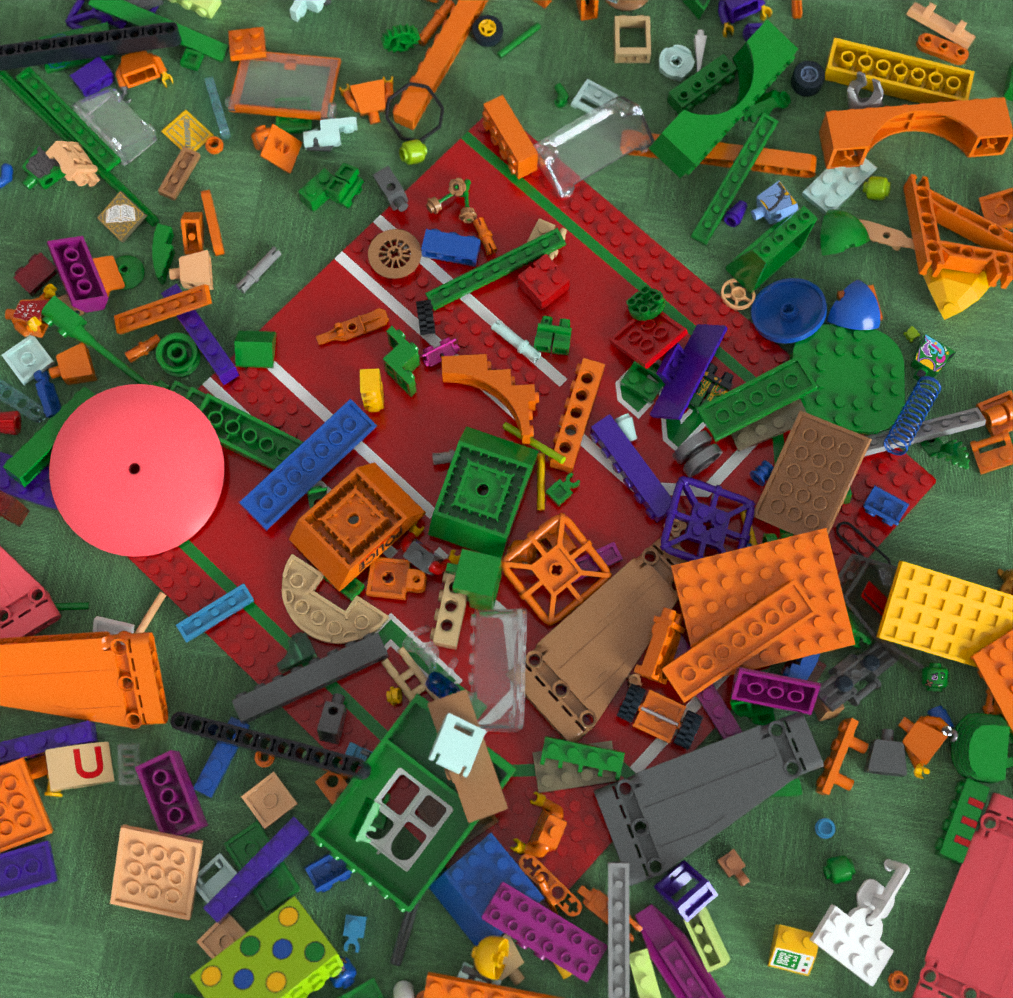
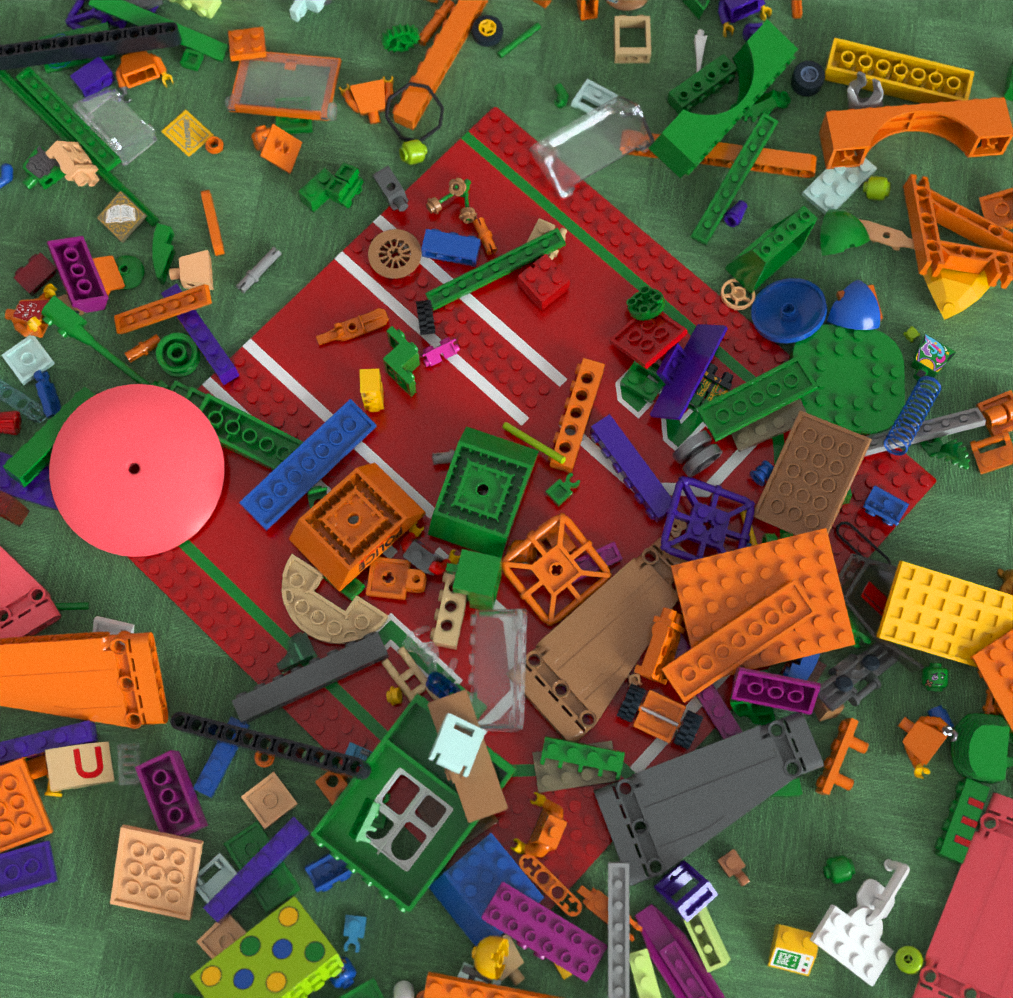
orange torso [48,343,97,385] -> none
light nougat bar [135,592,167,633] -> none
medium nougat plate [158,146,201,201] -> none
dark azure plate [176,583,255,642] -> none
orange slope [181,212,204,255] -> none
clear light blue beam [204,76,231,140] -> none
green slope [234,330,276,368] -> none
light aqua plate [303,117,358,152] -> none
dark grey torso [317,693,347,745] -> none
dark grey axle [390,901,420,966] -> none
orange arch [441,354,539,445] -> none
orange brick [482,95,538,179] -> none
light aqua pin [491,320,541,363] -> none
green hips [534,316,572,356] -> none
orange piece [536,873,558,915] -> none
yellow bar [537,453,545,511] -> none
light aqua cone [615,413,638,442] -> none
light aqua plate [658,45,694,81] -> none
light blue torso [751,181,798,224] -> none
dark azure plate [815,818,835,839] -> none
dark grey torso [864,729,907,777] -> none
orange plate [888,971,909,992] -> none
light nougat hinge [906,2,976,49] -> none
orange plate [916,33,969,65] -> none
none -> lime head [895,946,924,975]

